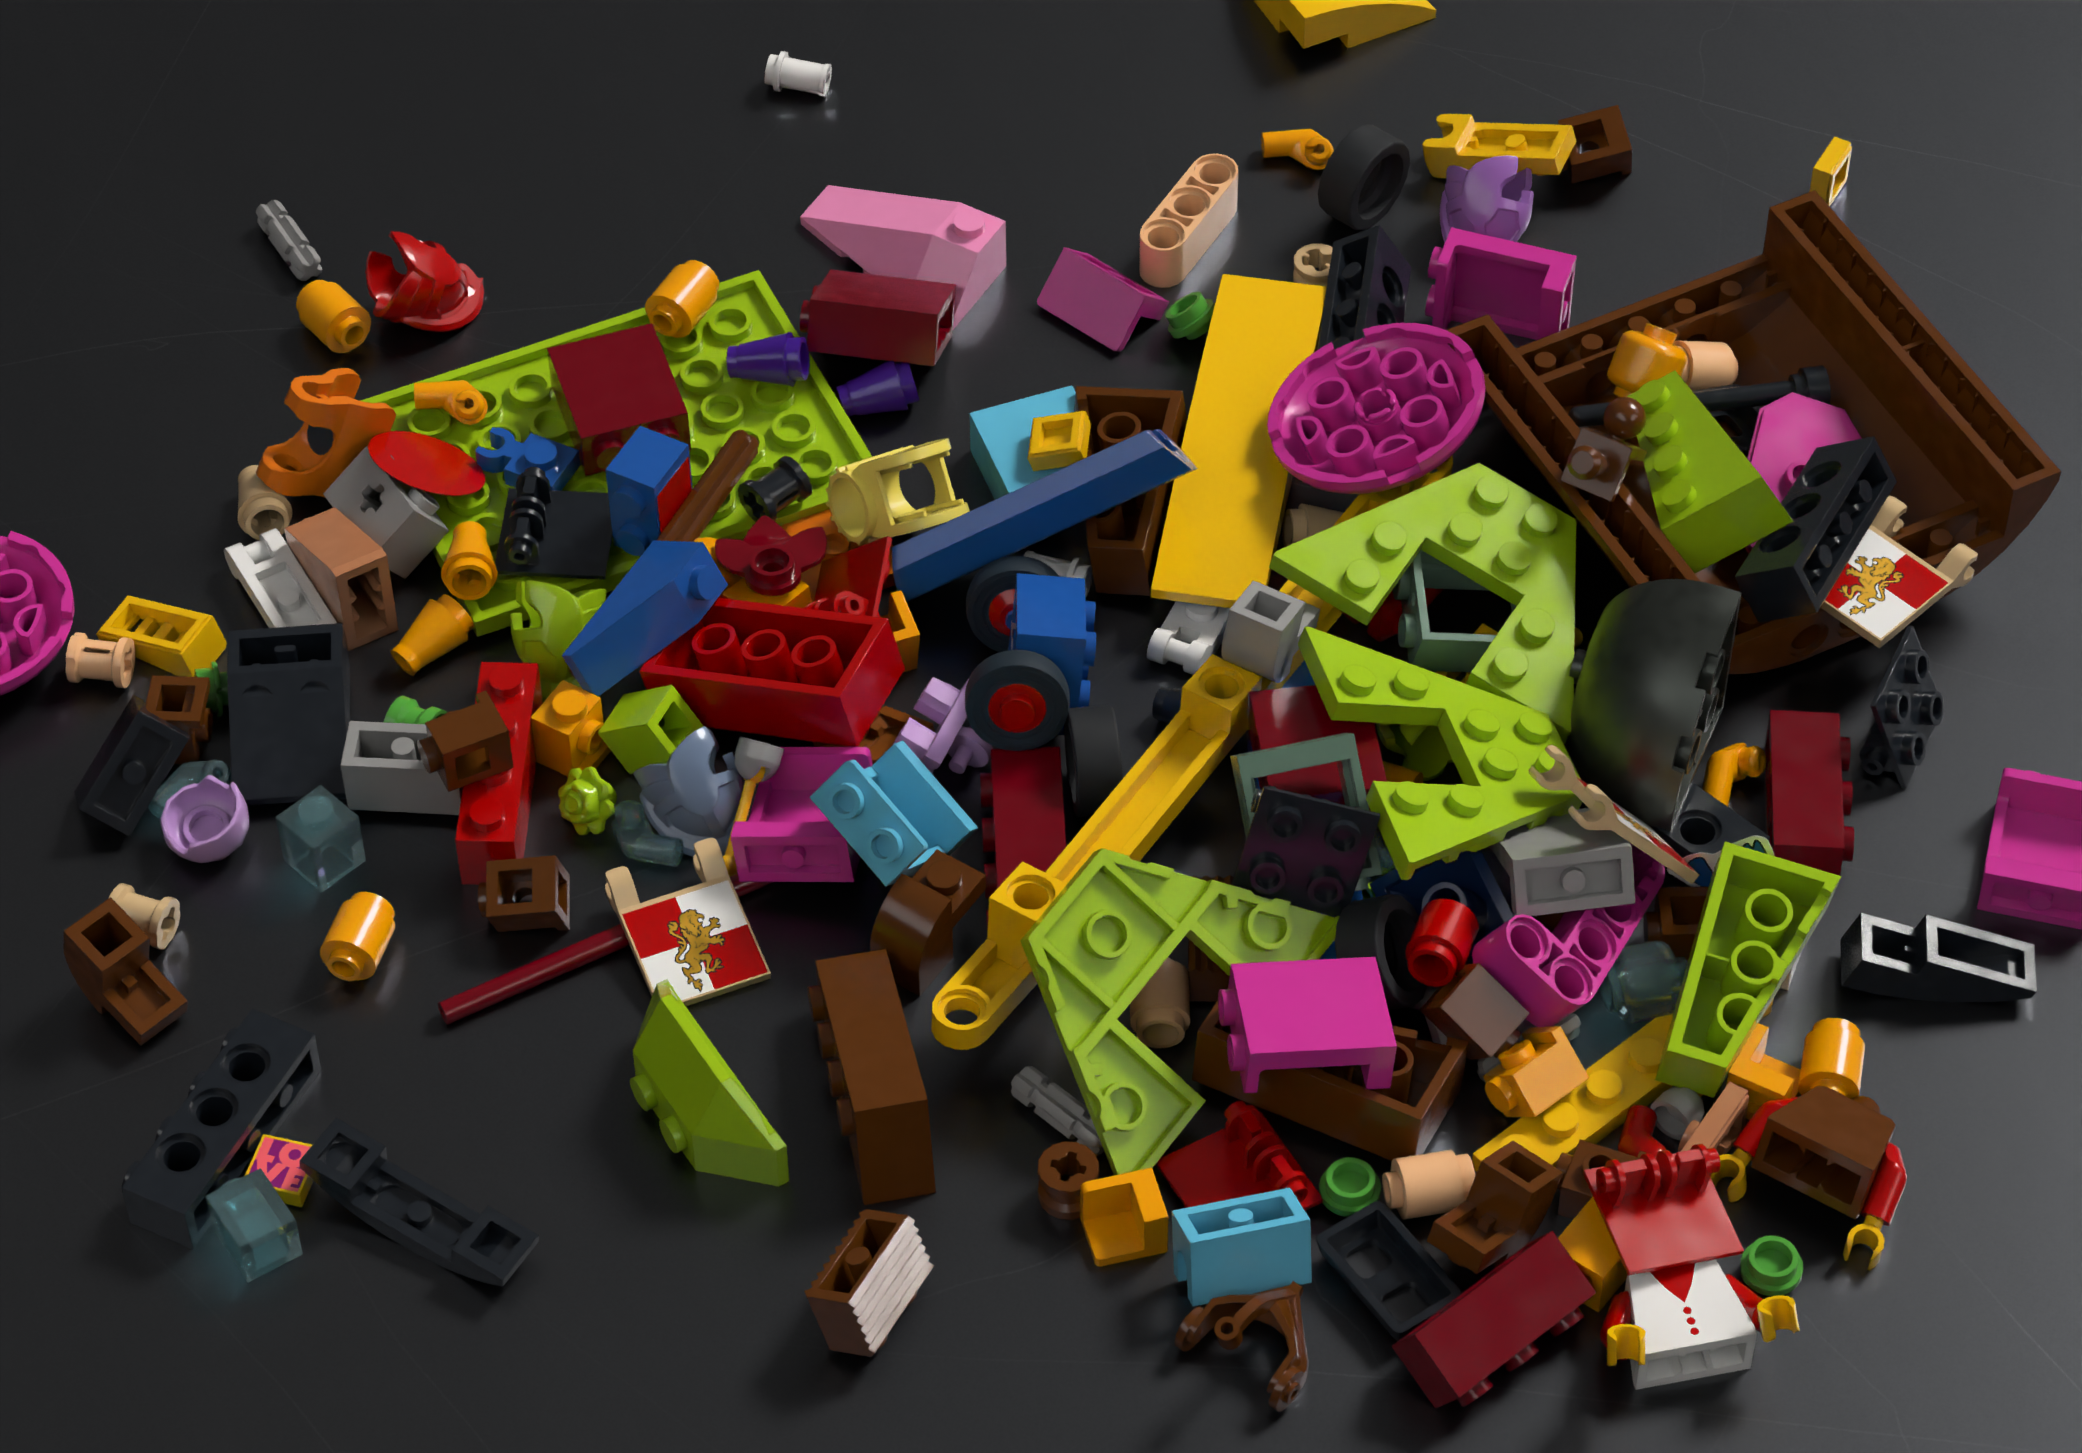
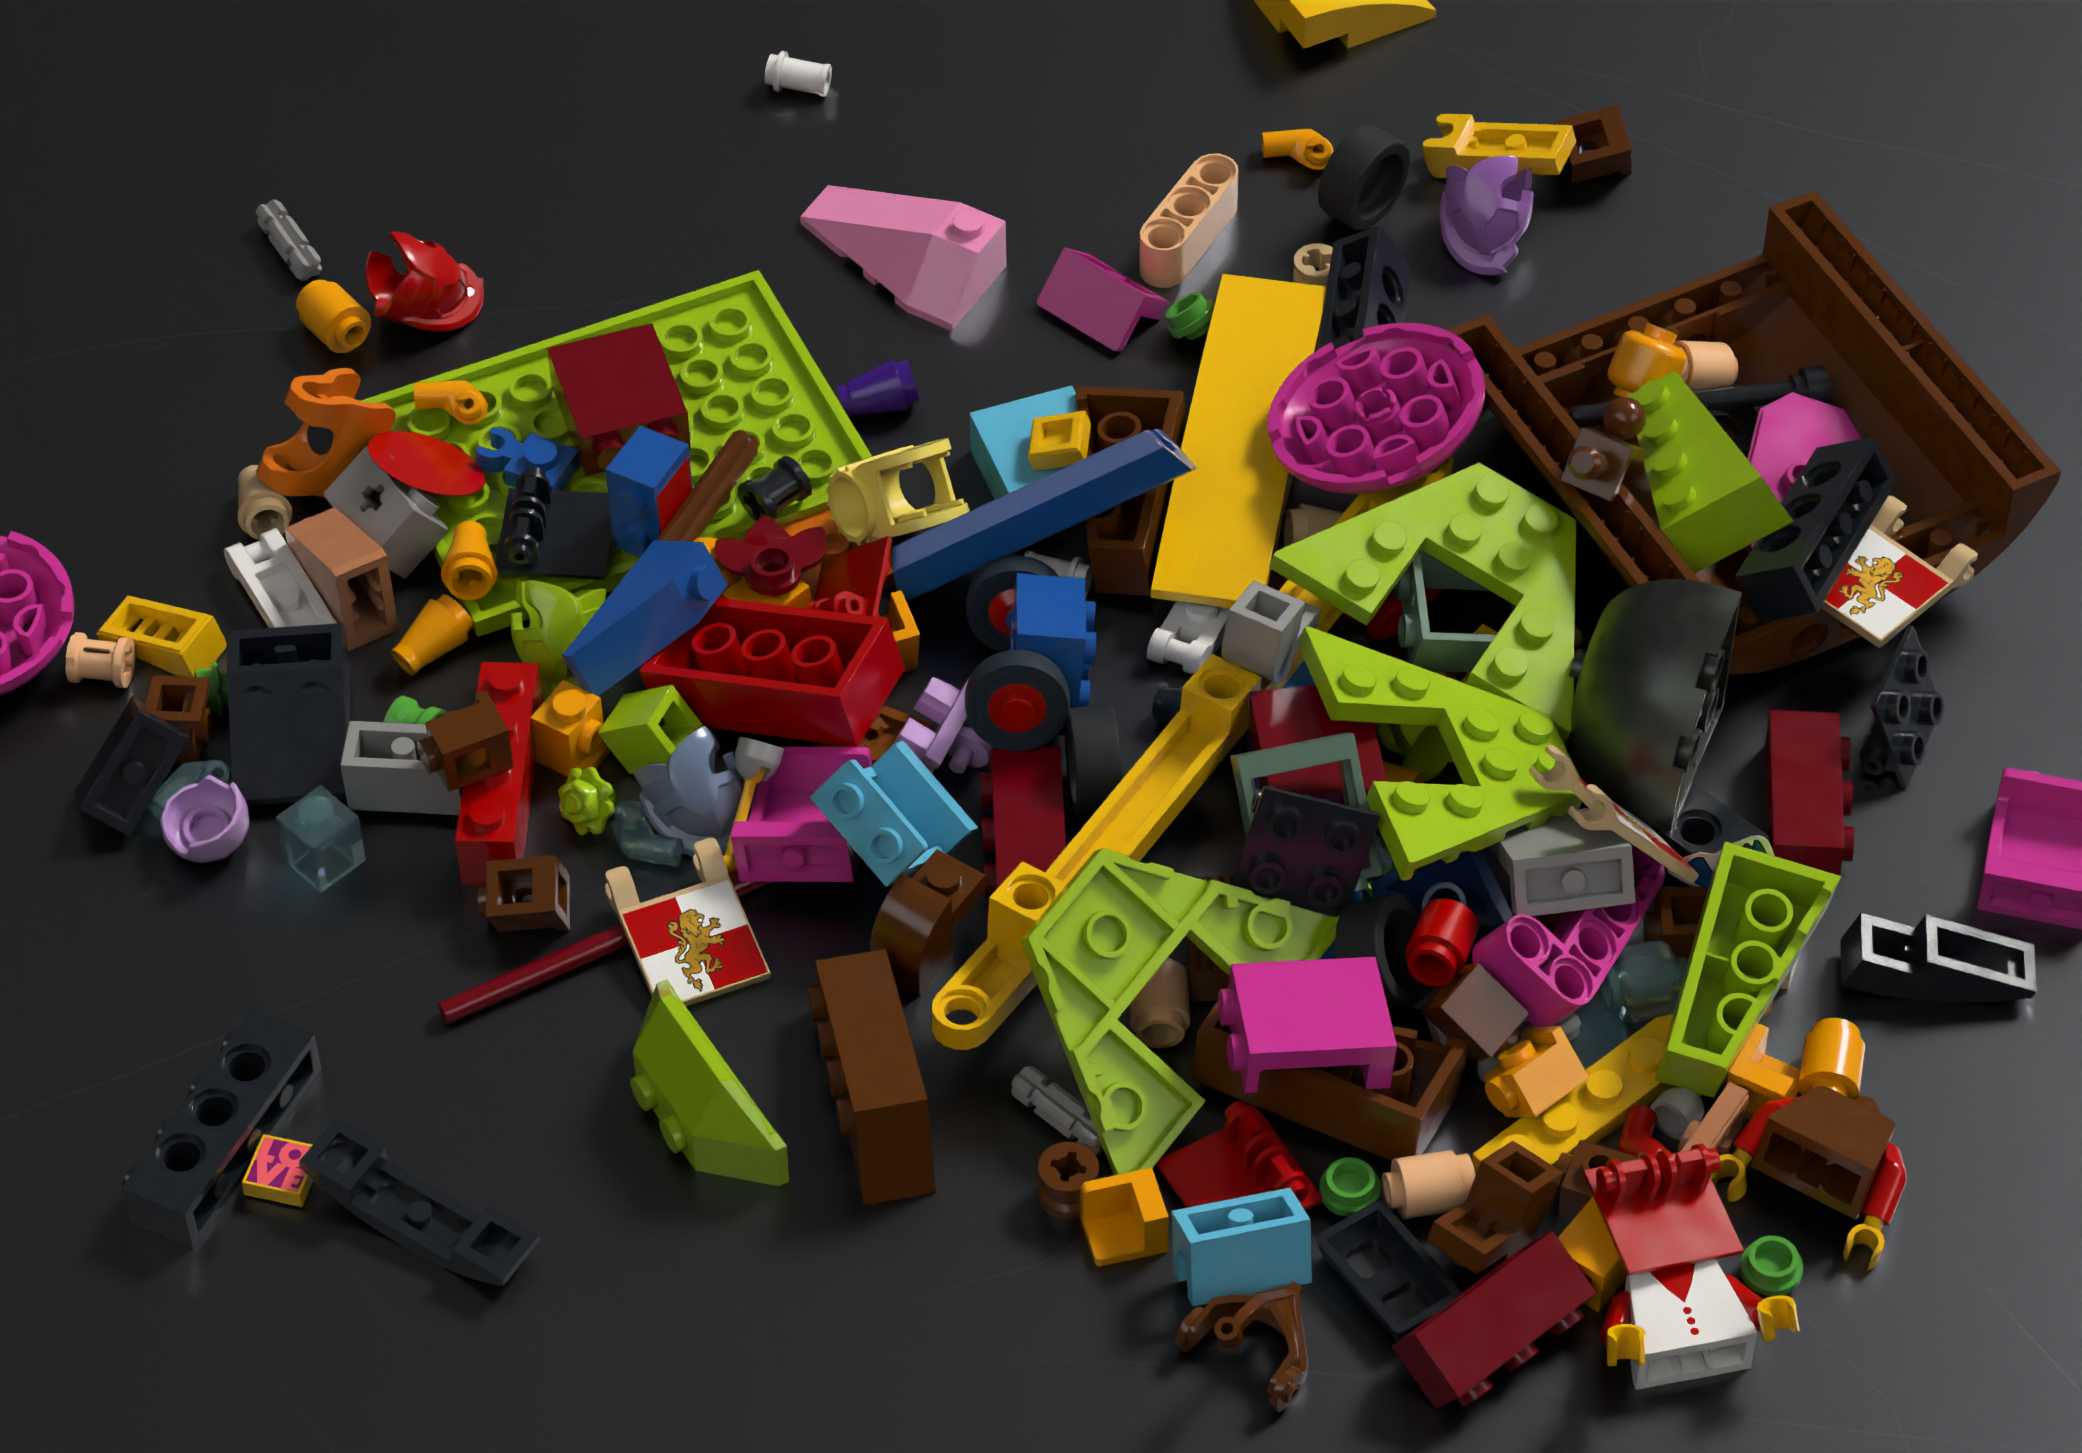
reddish brown brick [63,897,188,1046] -> none
tan bush [108,883,180,950] -> none
clear light blue brick [205,1168,303,1283] -> none
light orange brick [320,892,395,981] -> none
light orange brick [645,260,719,338] -> none
dark purple cone [726,332,810,386] -> none
dark red brick [800,269,956,366] -> none
reddish brown brick [804,1209,934,1357] -> none
dark pink panel [1425,227,1576,340] -> none
light orange arm [1702,742,1766,807] -> none
yellow tile [1809,136,1852,207] -> none

